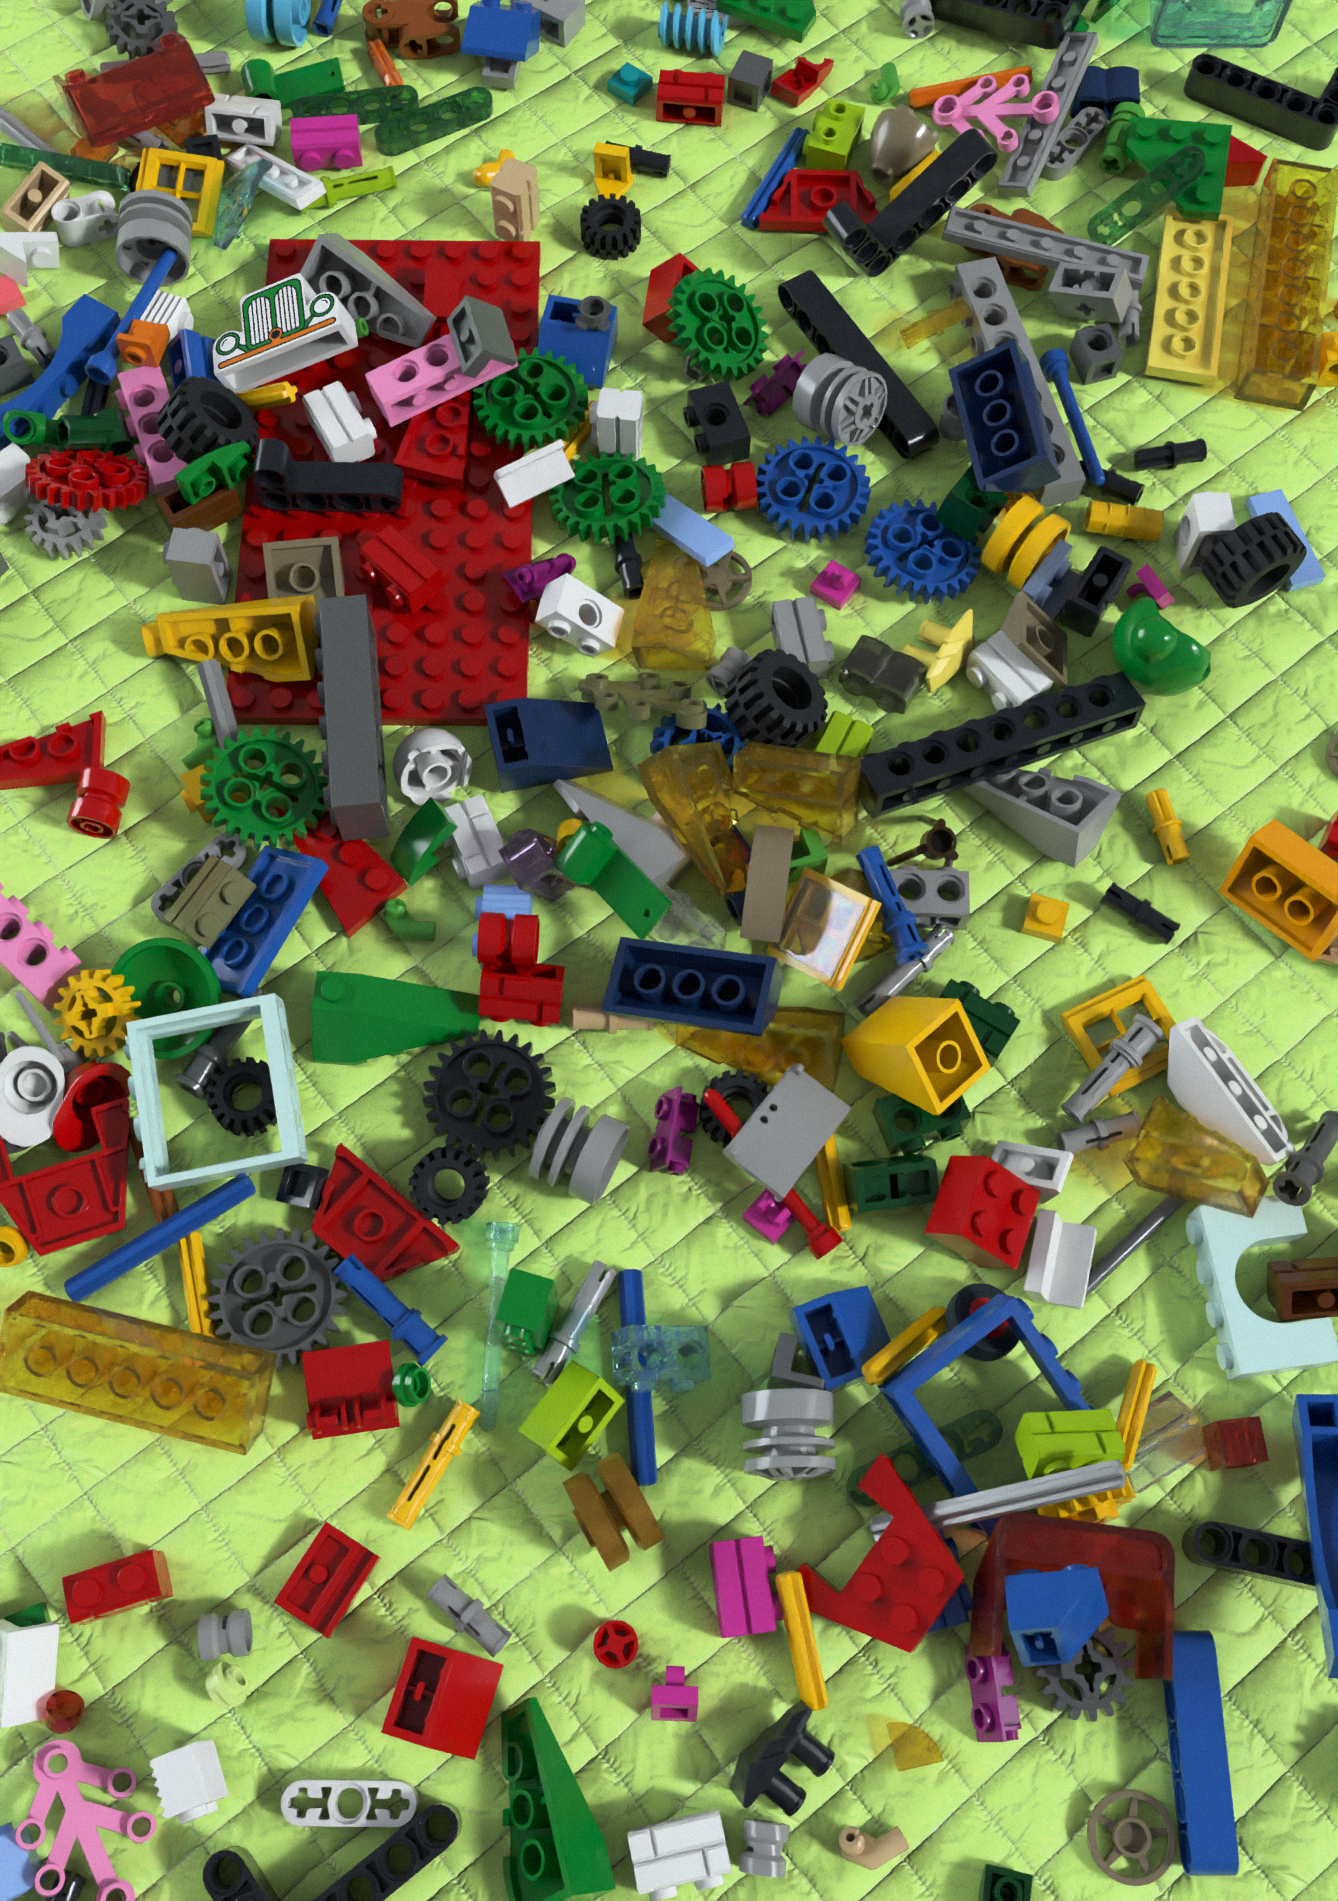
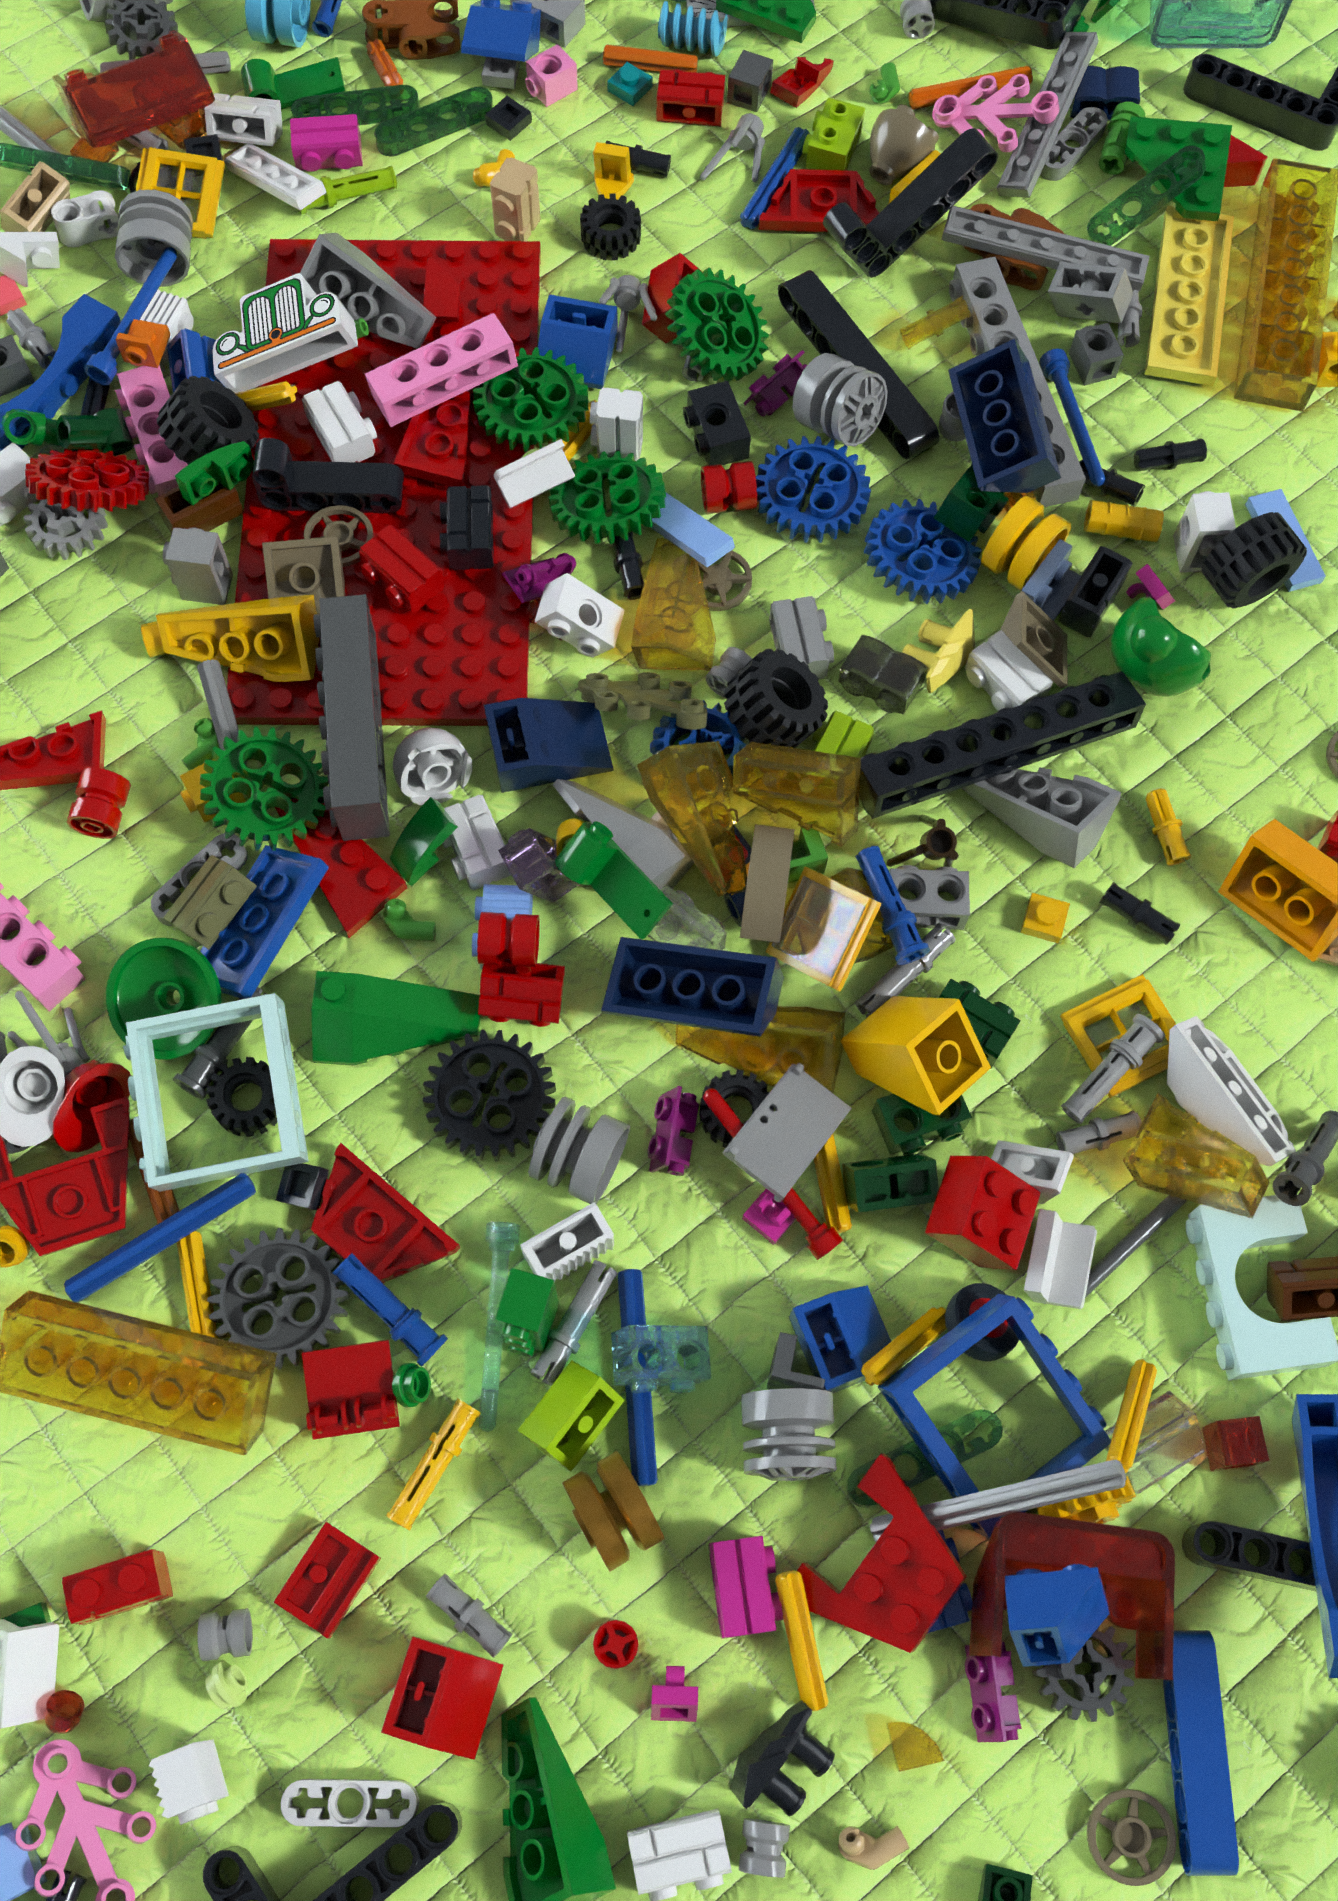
yellow gear [53,968,142,1057] -> none
clear light blue plate [213,159,273,250] -> none
black tyre [409,1144,490,1225] -> none
dark grey panel [446,295,518,378] -> none
tan pin [572,1005,653,1034] -> none
dark grey plate [575,296,612,331] -> none
dark pink tile [810,560,862,611] -> none
lime brick [1015,1409,1126,1480] -> none
none -> dark tan wheel [304,505,374,567]
none -> black brick [440,485,494,570]
none -> black plate [485,96,532,141]
none -> white brick [520,1202,614,1282]
none -> bright pink brick [525,44,578,107]
none -> light grey plant [599,275,657,352]
none -> orange axle [603,44,698,72]
none -> light grey plant [700,113,765,182]

